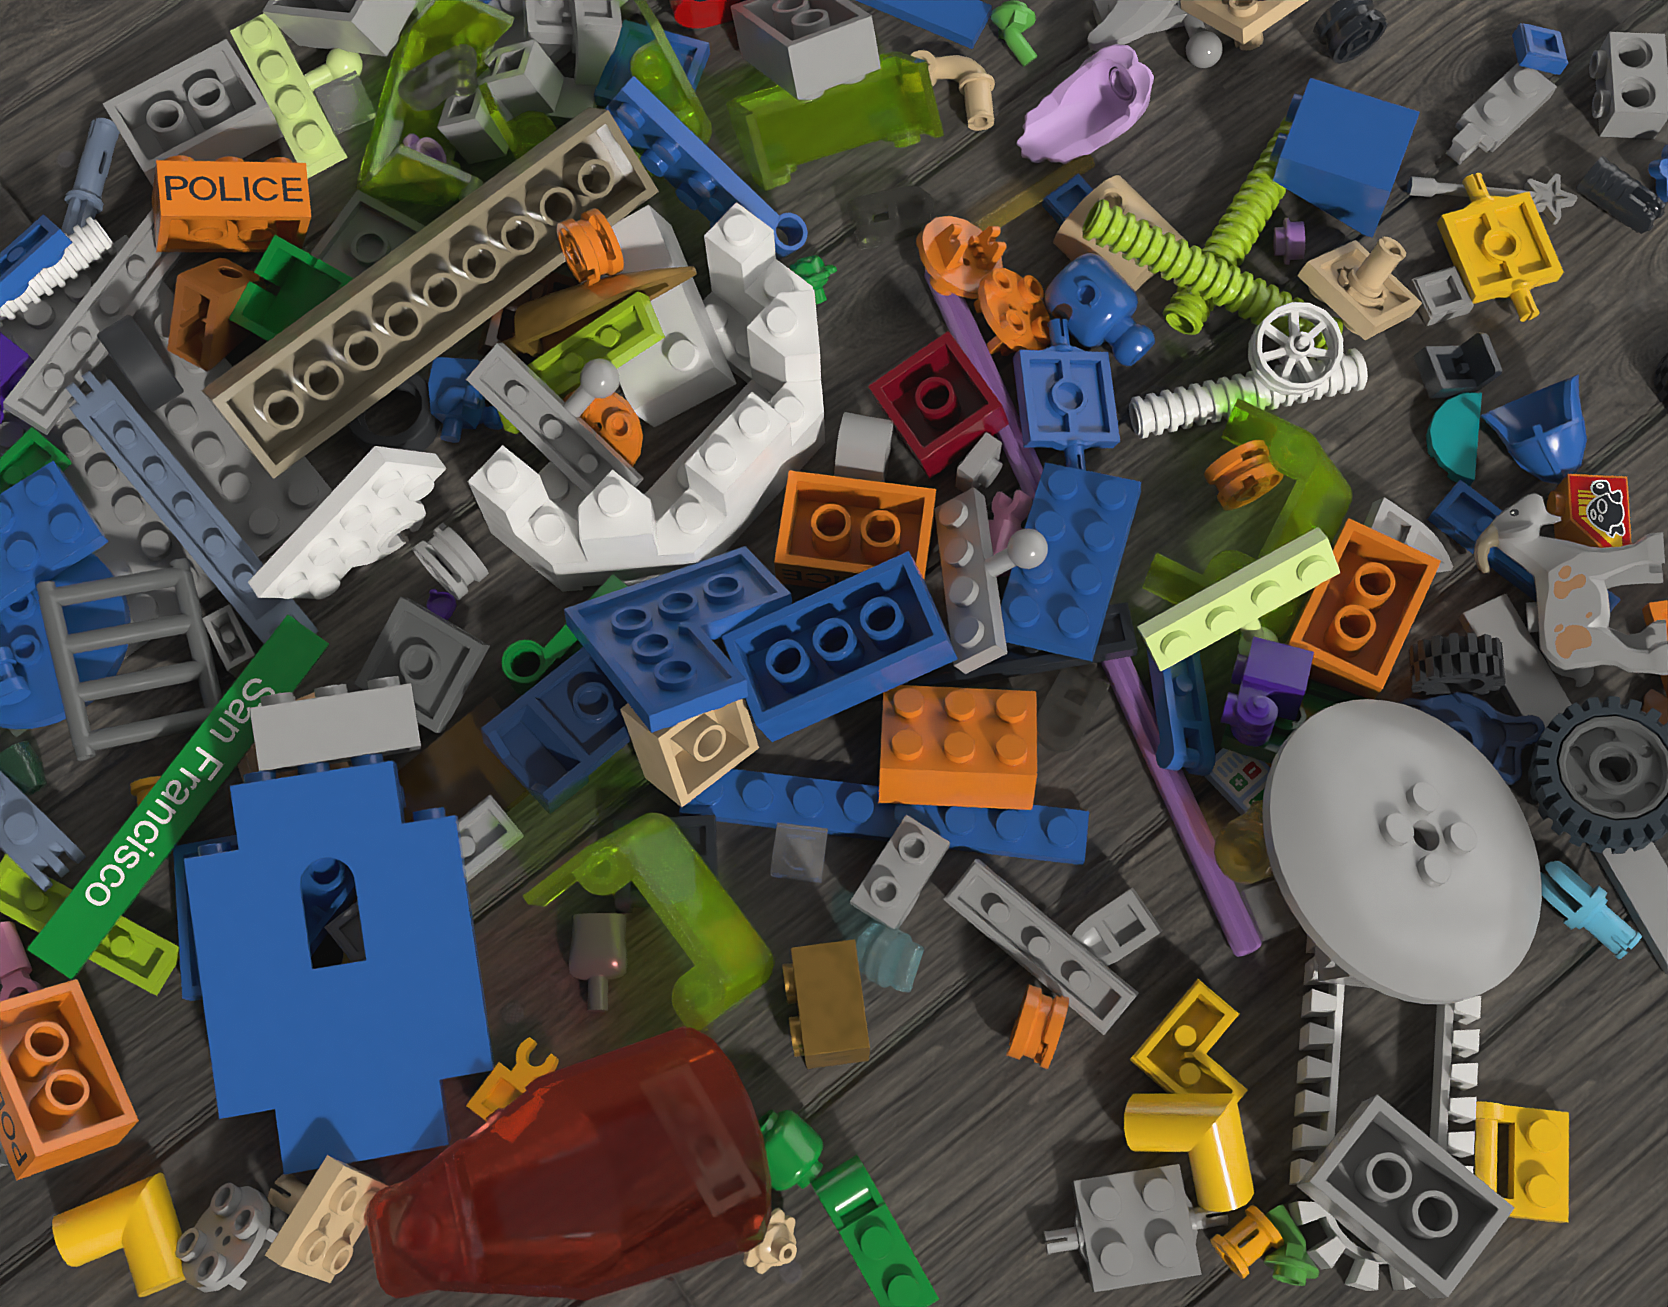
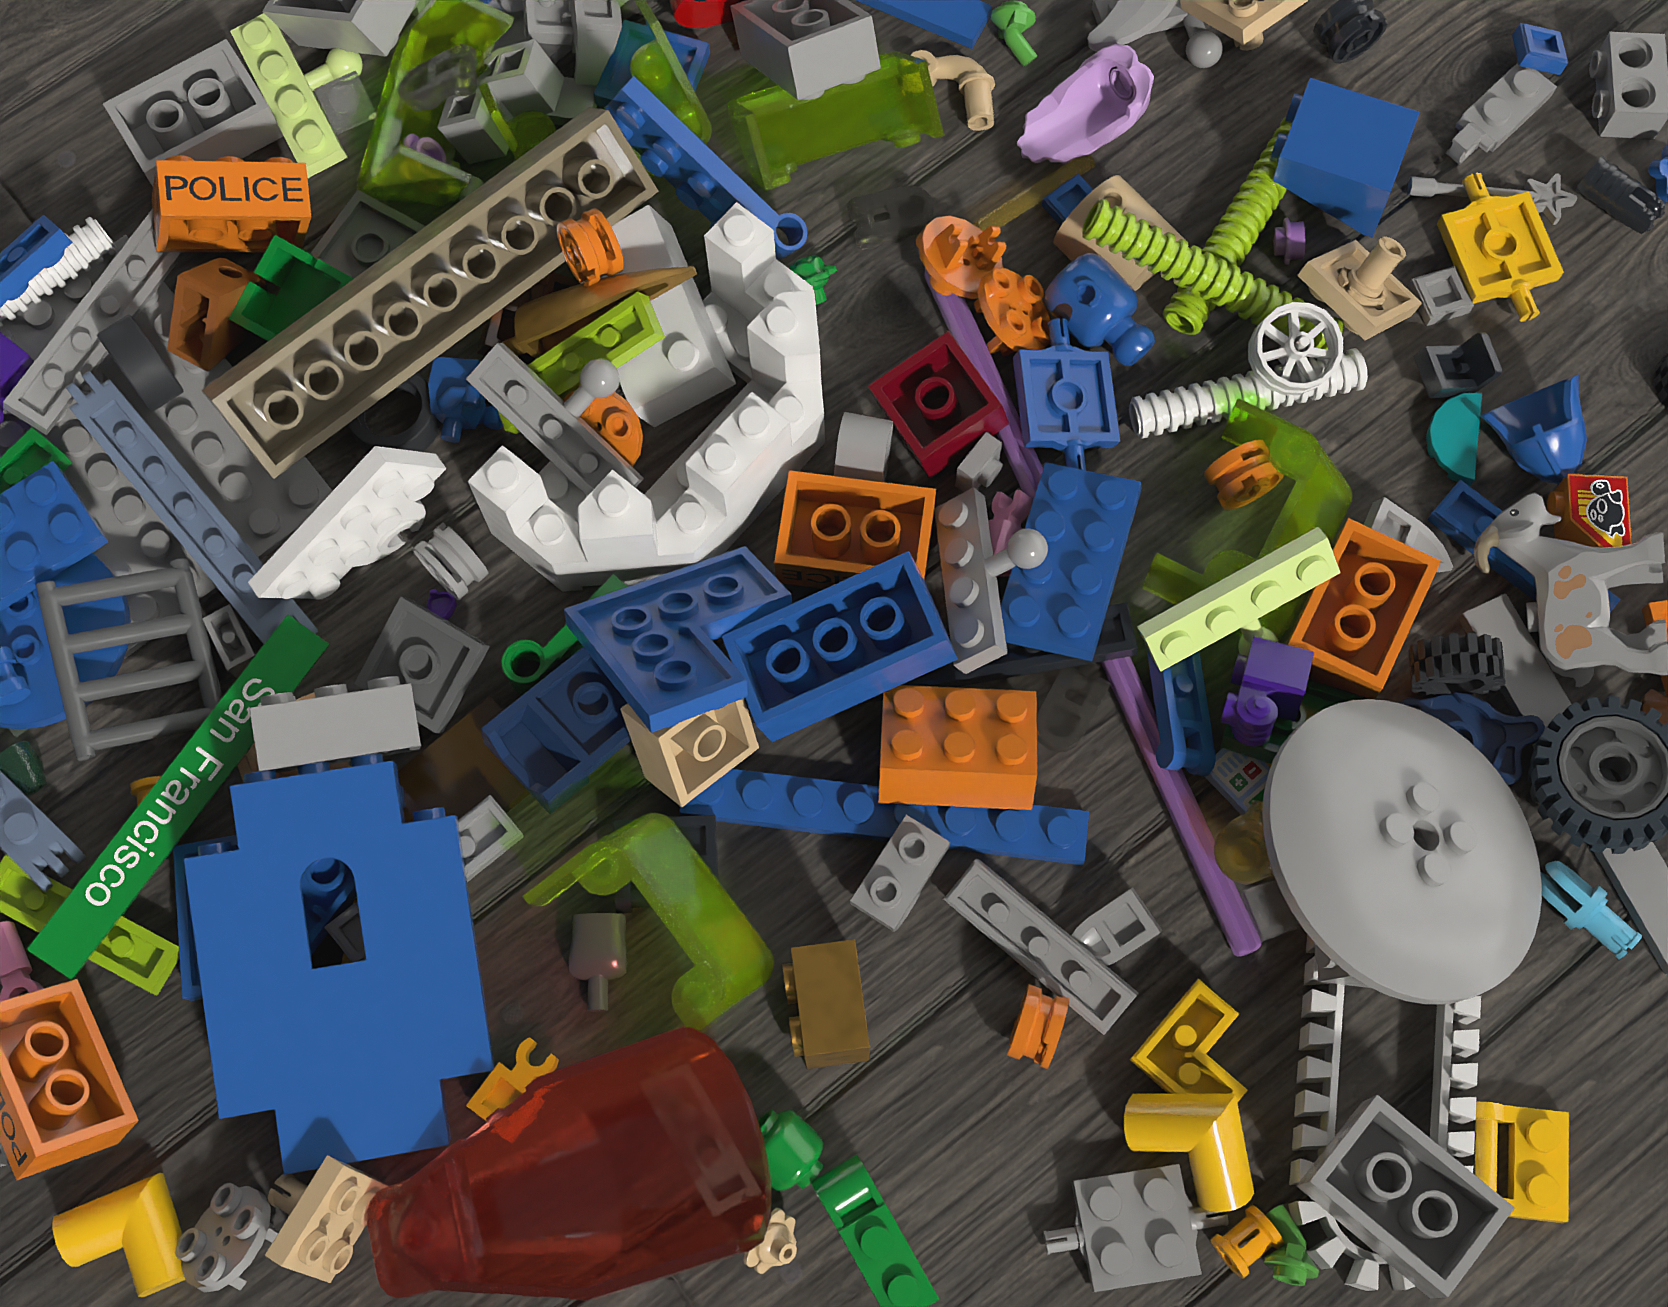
sand blue axle [61,118,120,236] -> none
clear plate [770,822,828,883] -> none
clear light blue piece [856,922,924,992] -> none

